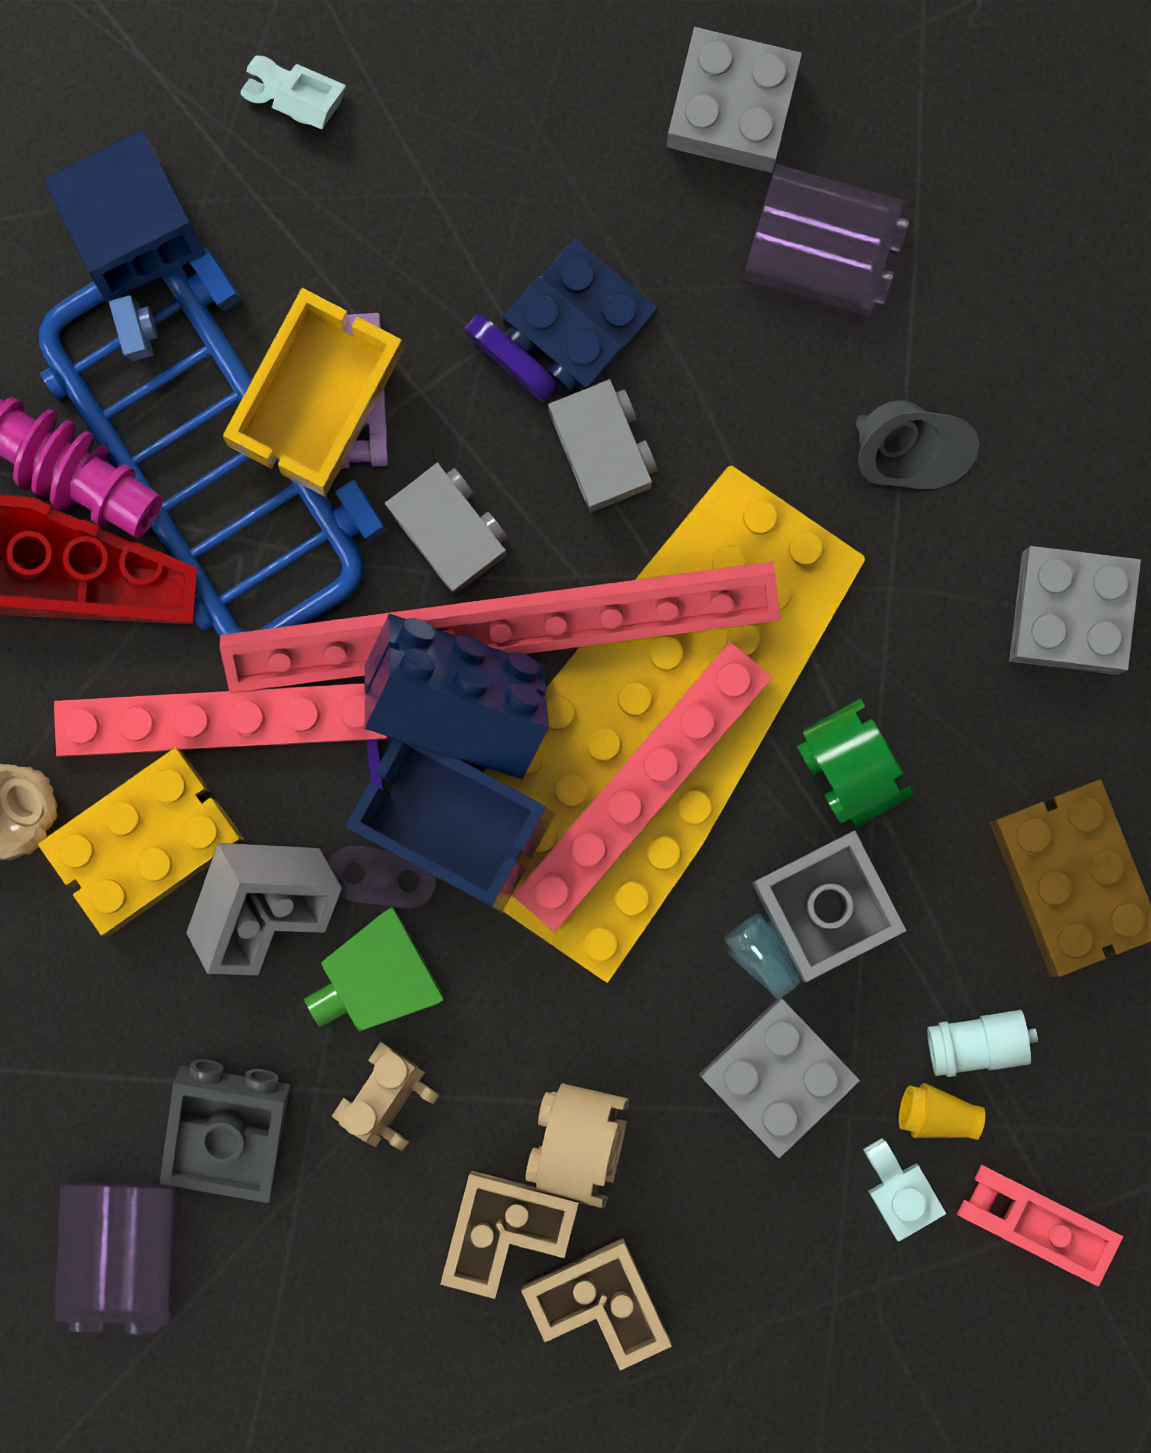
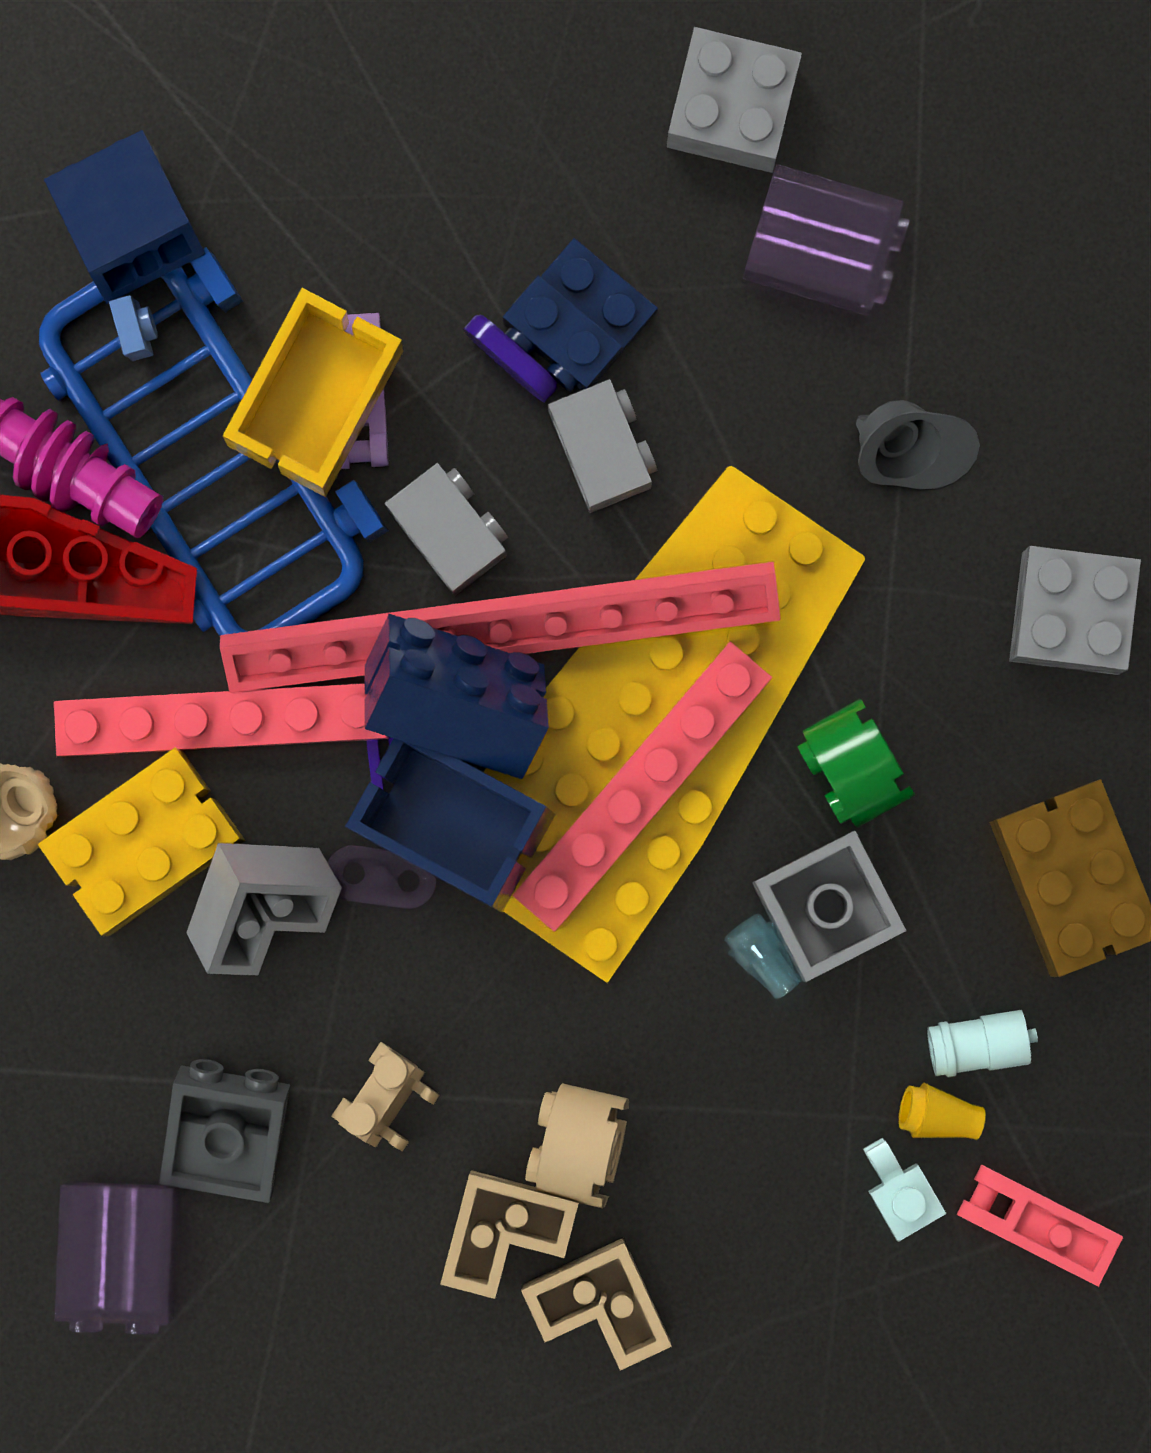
light aqua plate [240,56,346,129] -> none
bright green torso [304,907,446,1031] -> none
light grey brick [699,998,860,1158] -> none

